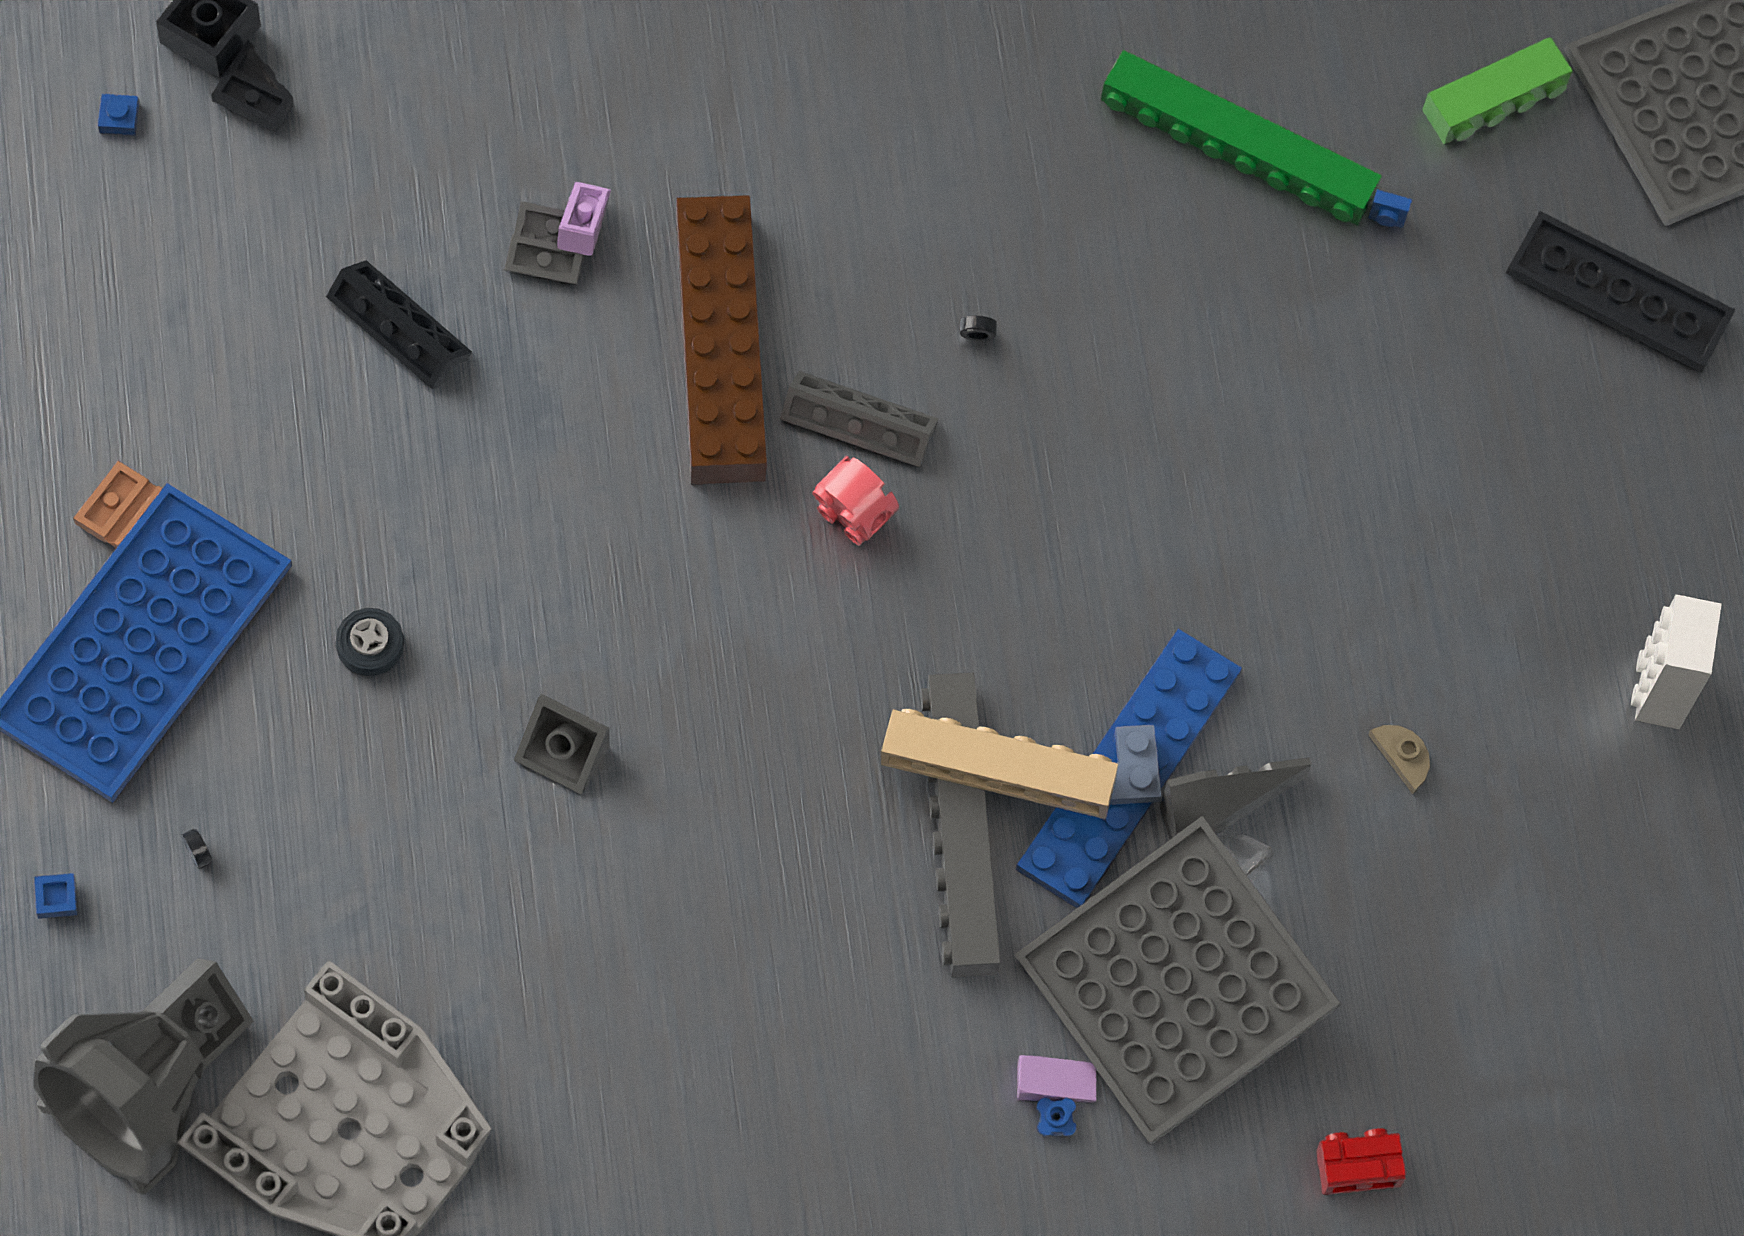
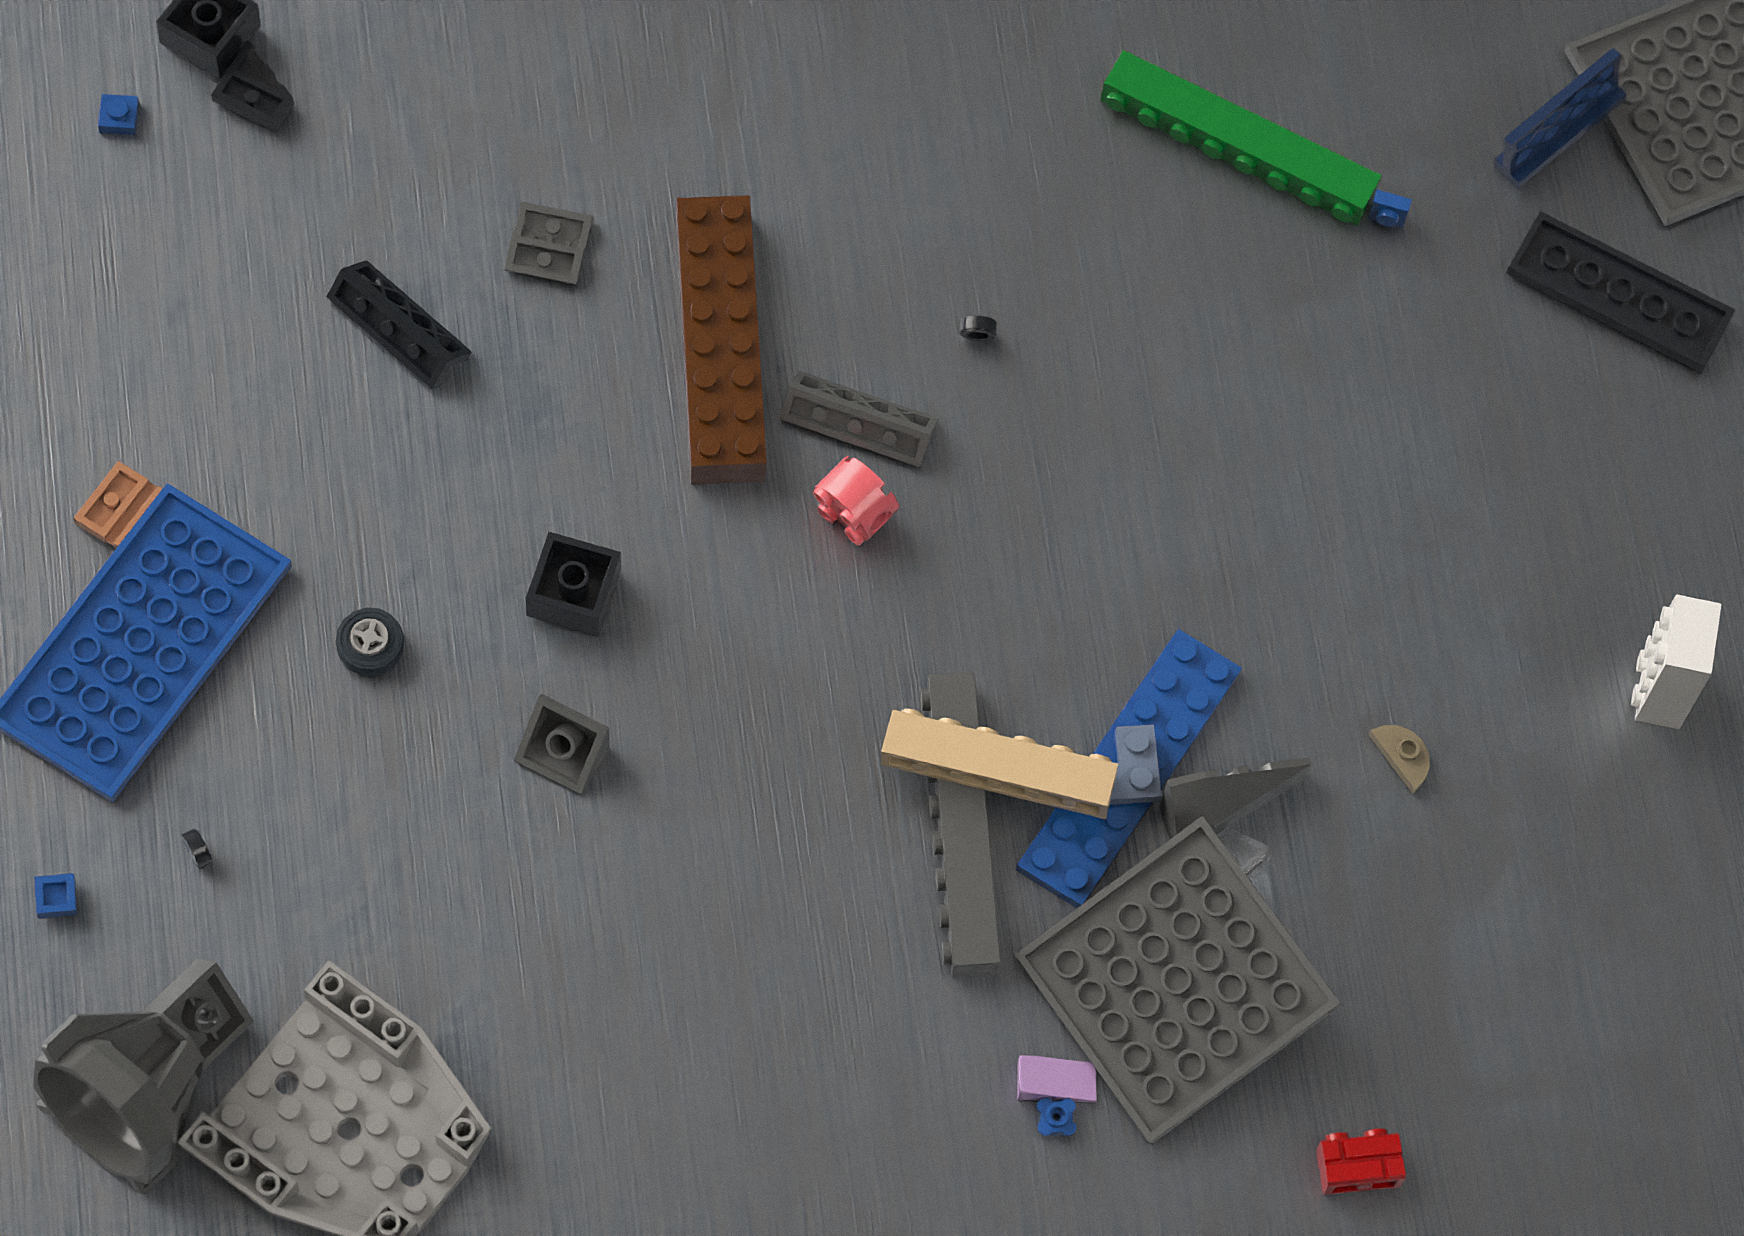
lavender slope [557,182,611,256] -> none
bright green brick [1422,37,1573,144] -> none
none -> black brick [525,531,621,637]
none -> dark blue fence [1494,48,1626,189]

